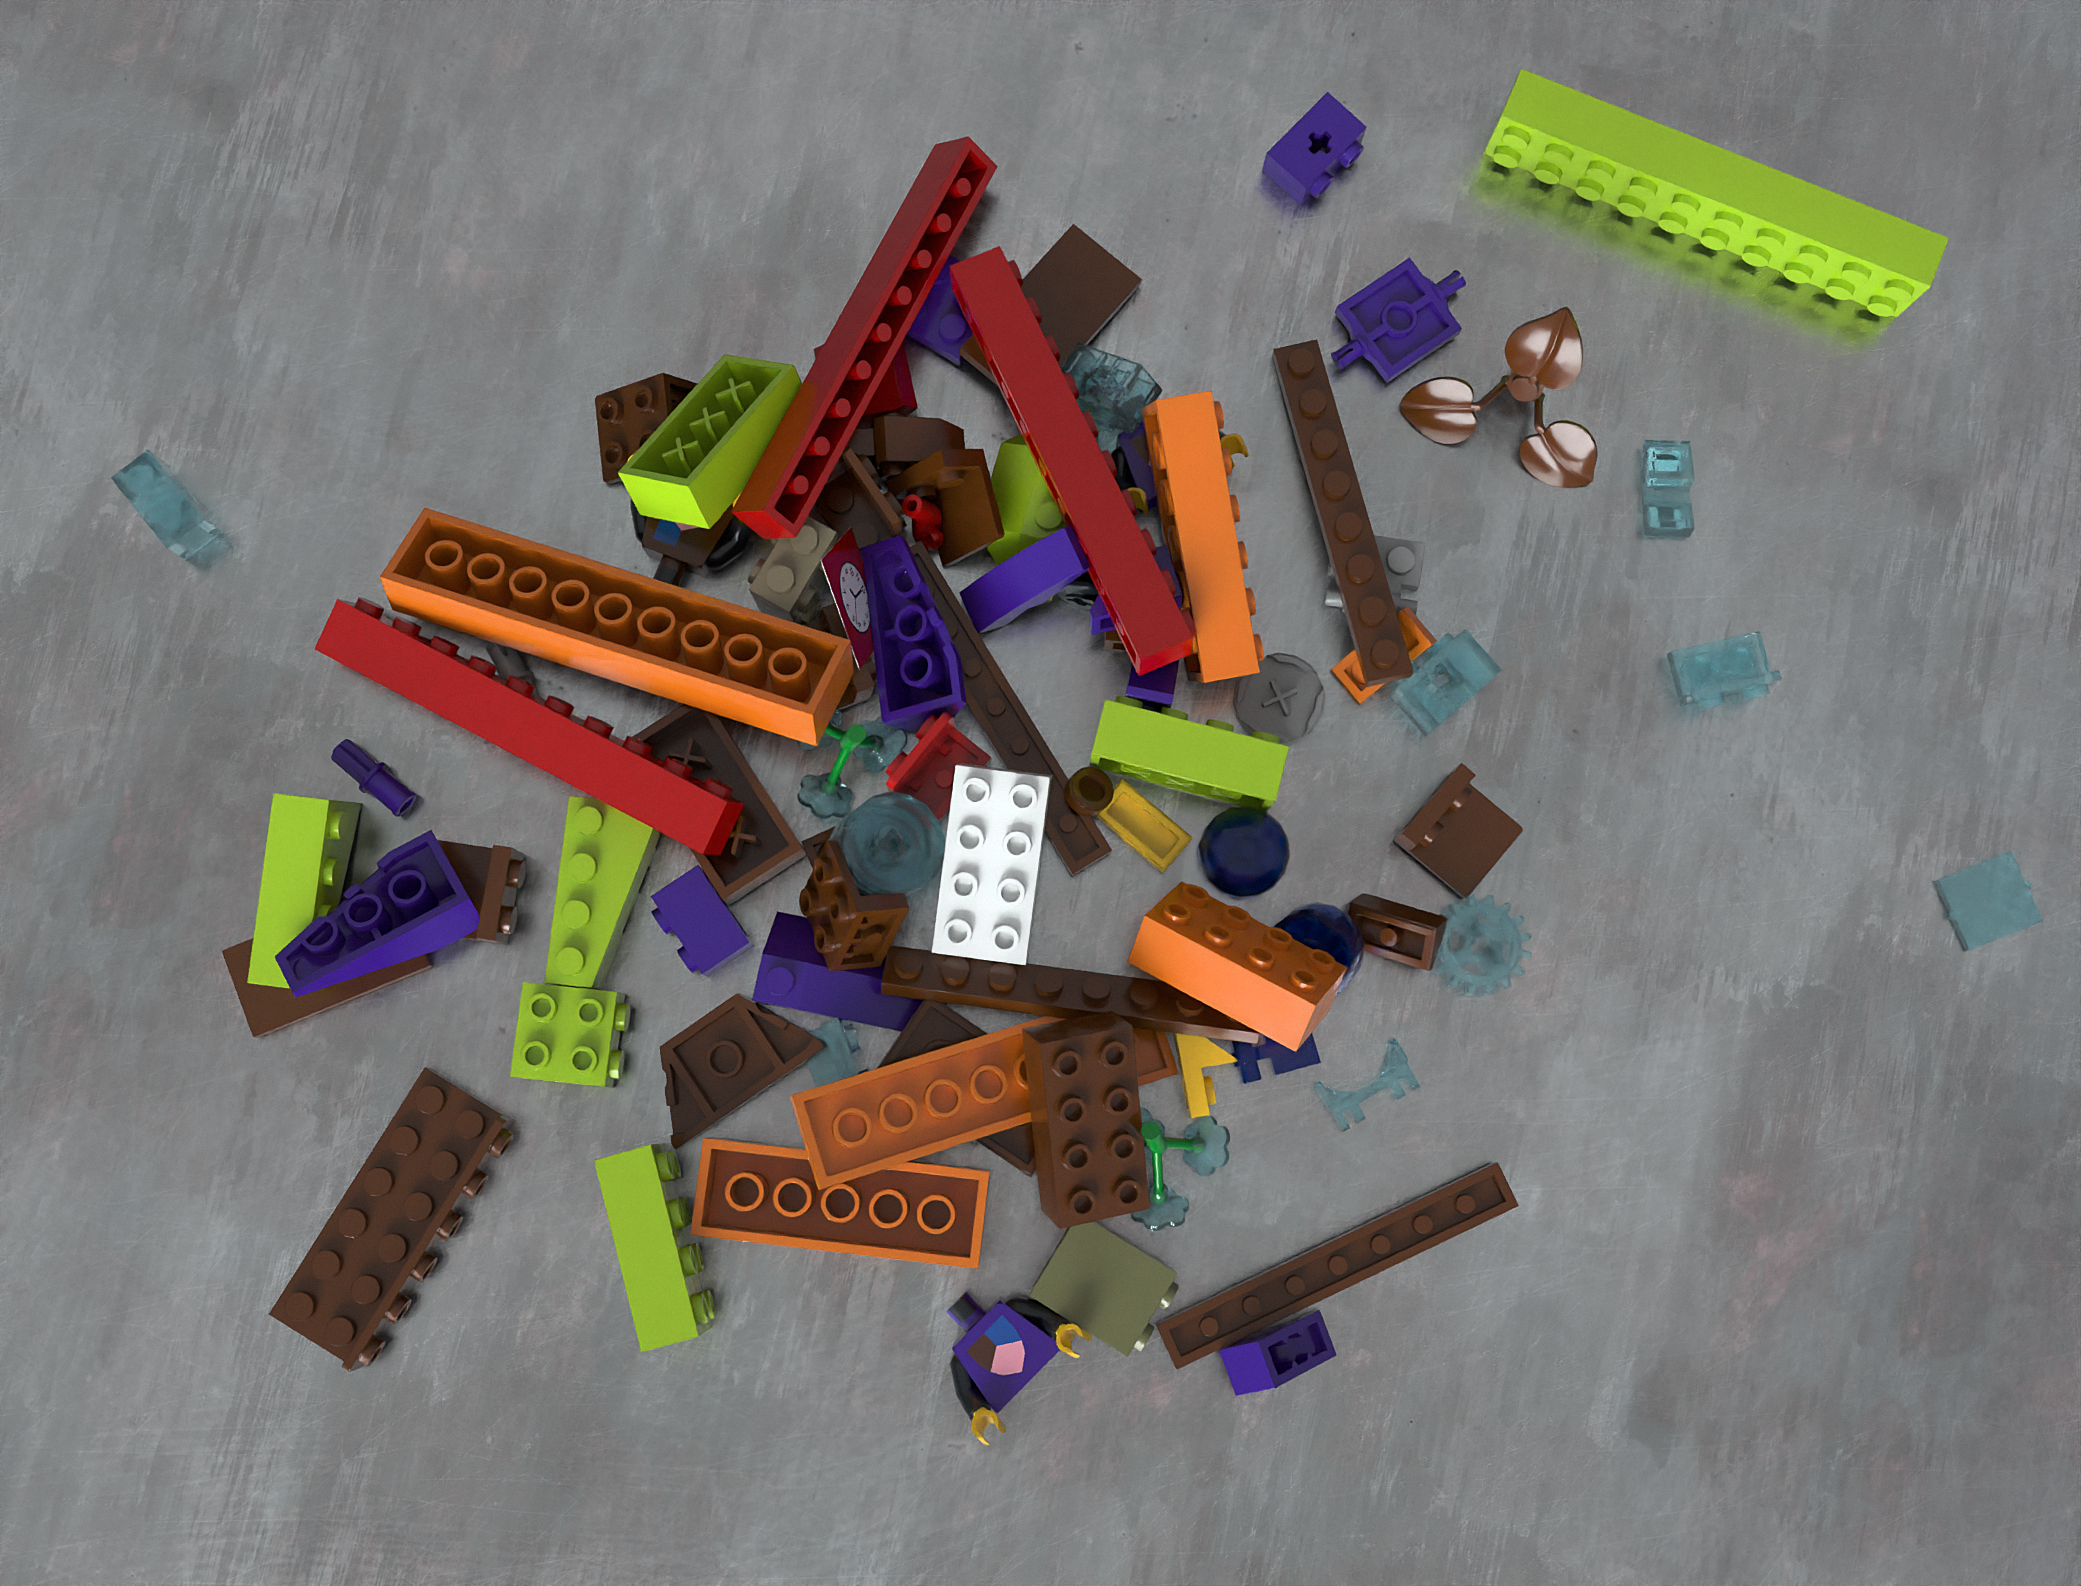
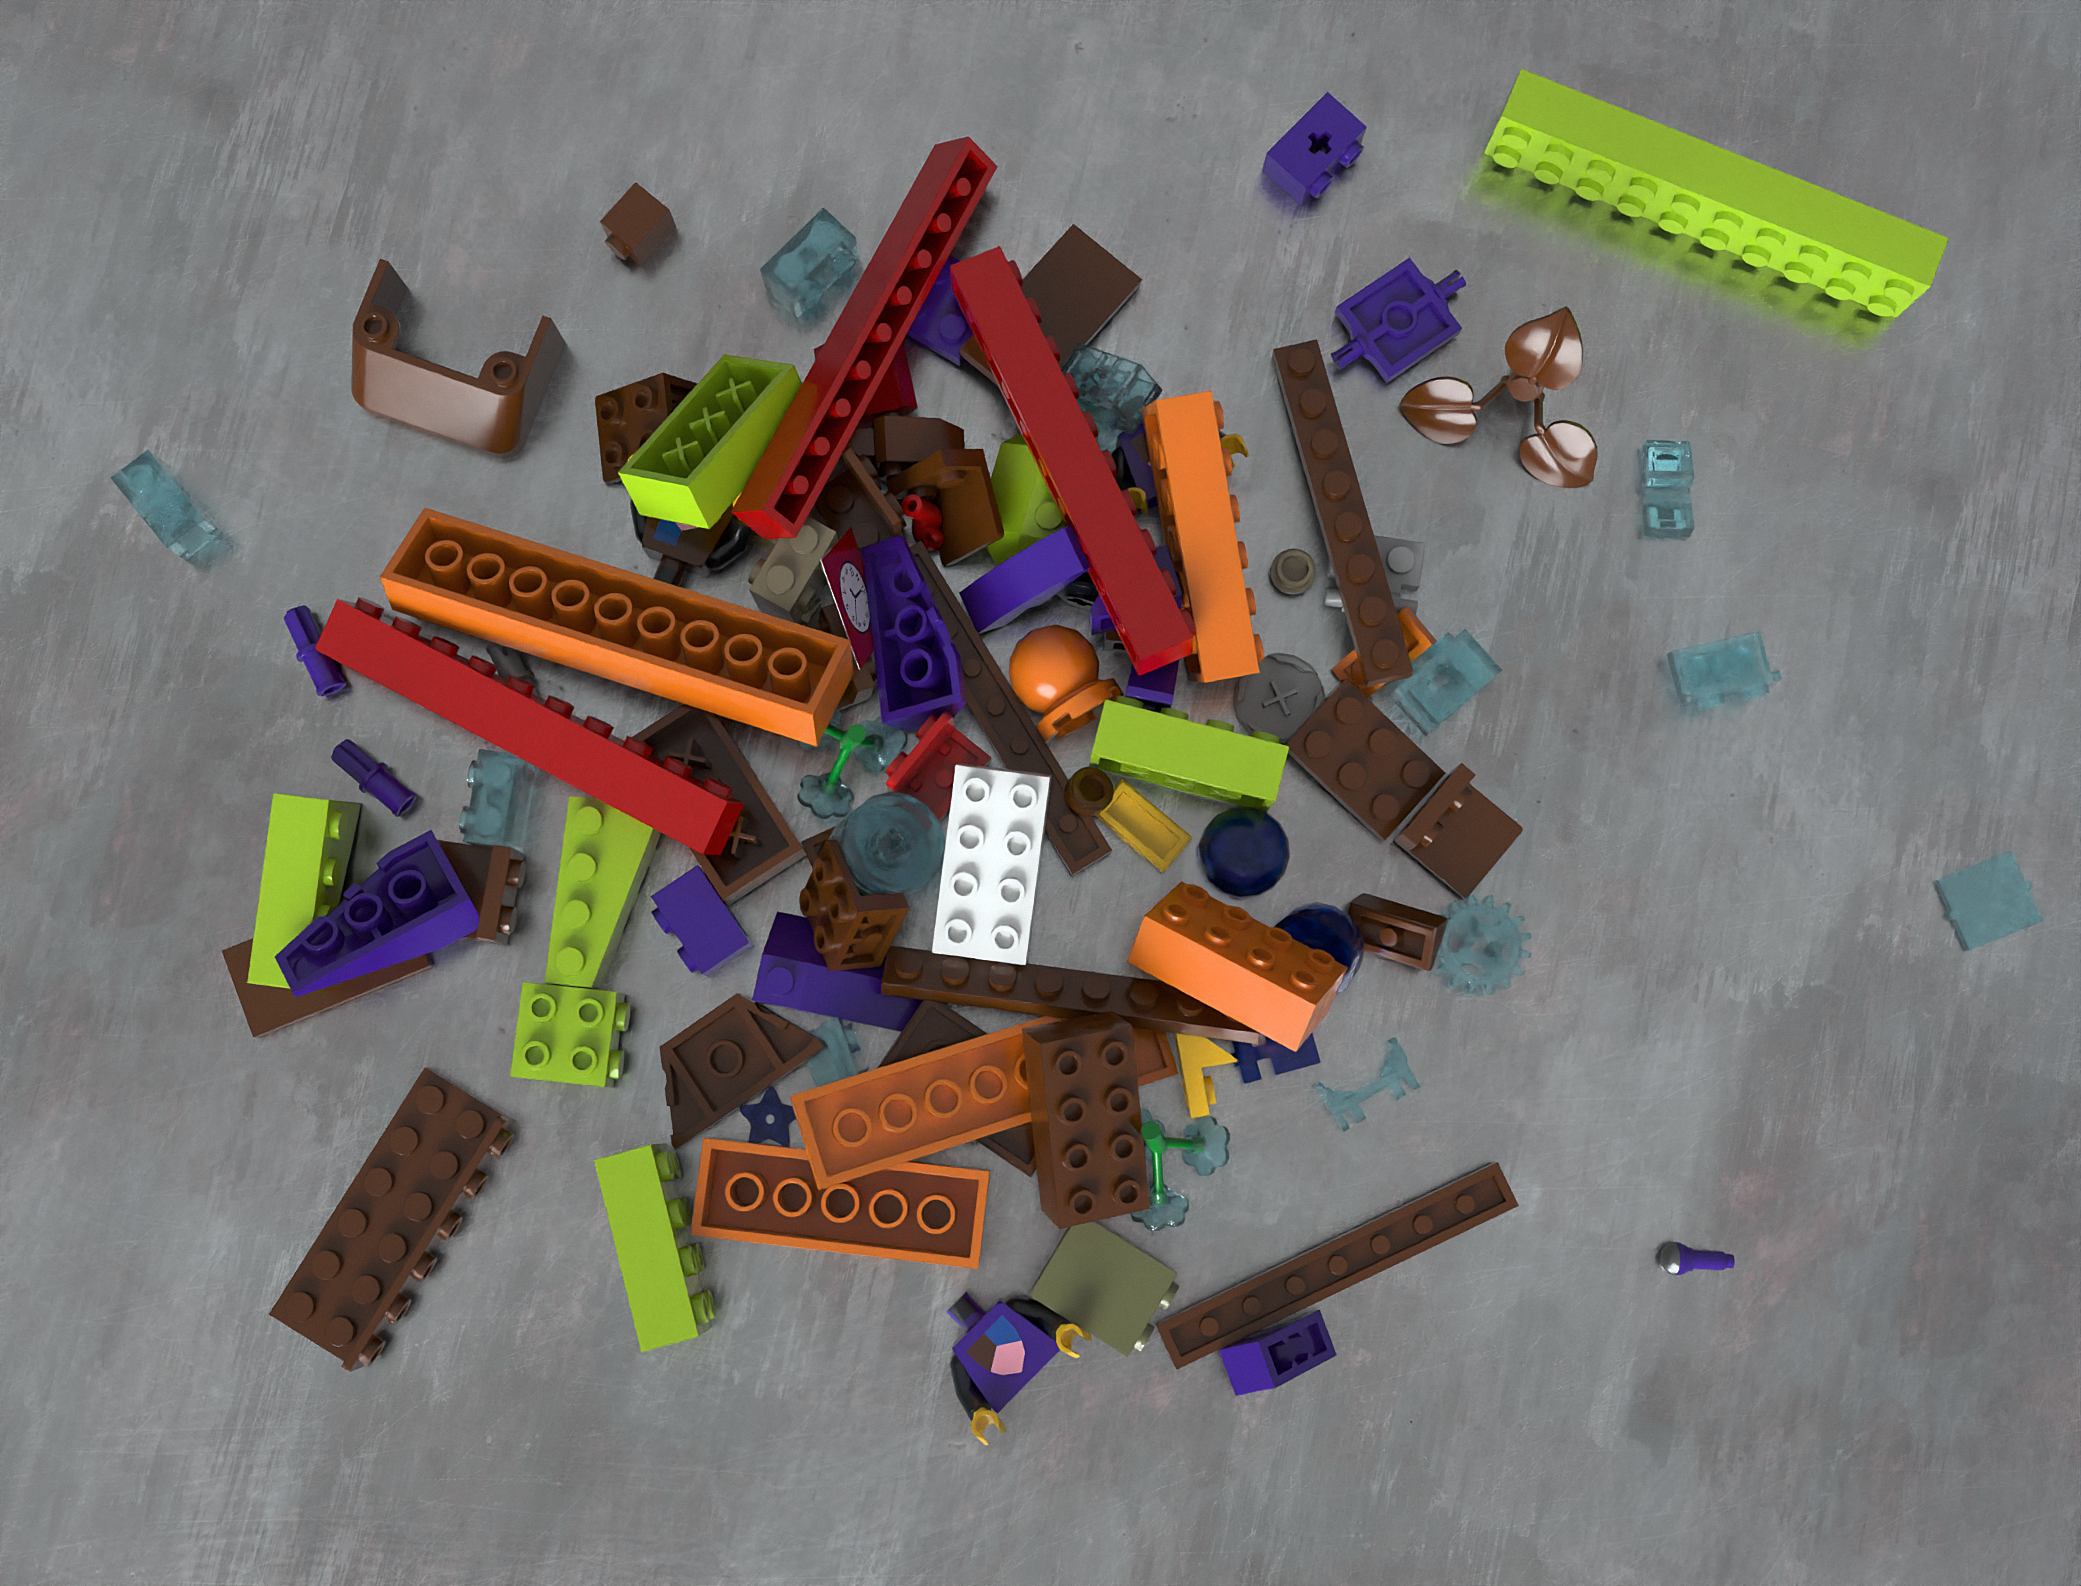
none -> dark purple axle [284,605,346,696]
none -> reddish brown windscreen [351,259,566,459]
none -> clear light blue brick [459,749,537,853]
none -> reddish brown brick [600,182,676,265]
none -> clear blue plate [740,1087,796,1146]
none -> clear light blue brick [759,207,859,318]
none -> orange tile [1009,624,1124,744]
none -> dark tan plate [1270,549,1316,594]
none -> reddish brown plate [1283,678,1446,841]
none -> dark purple piece [1660,1242,1735,1275]

